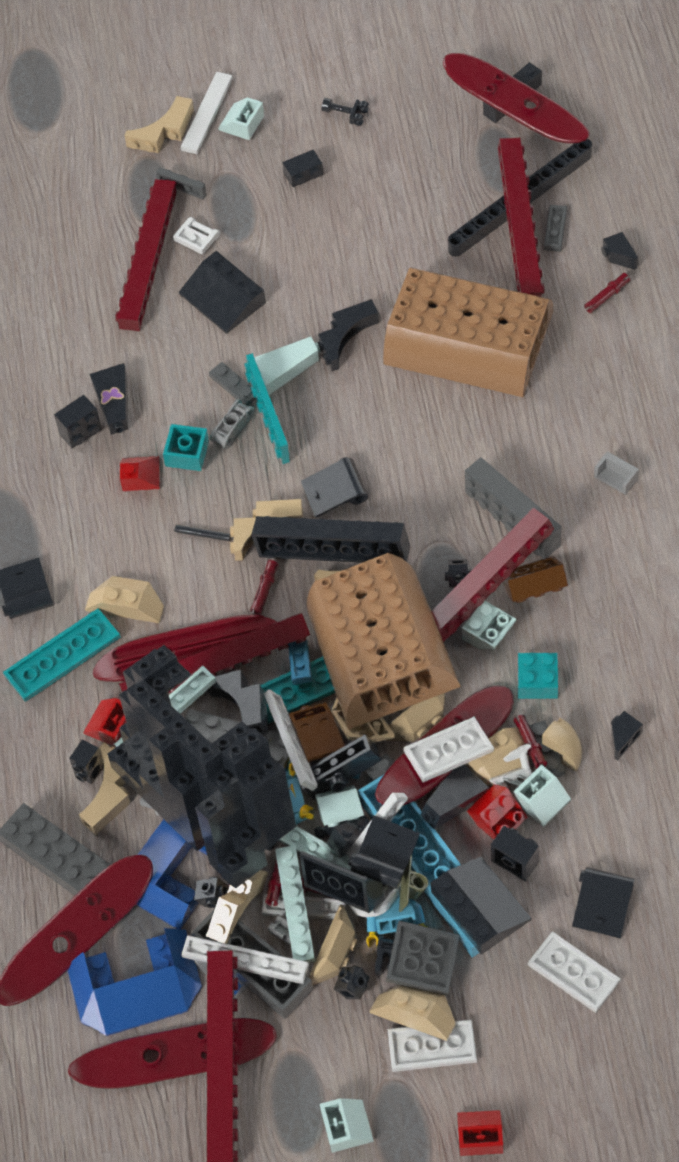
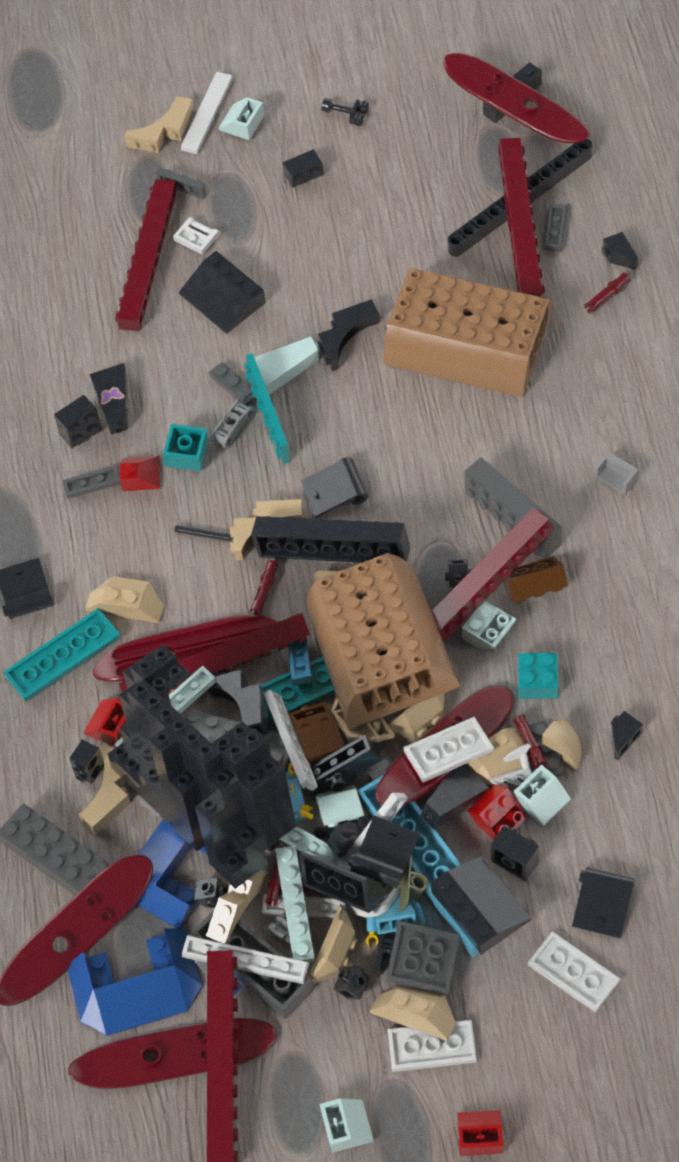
none -> dark grey plate [62,465,121,499]

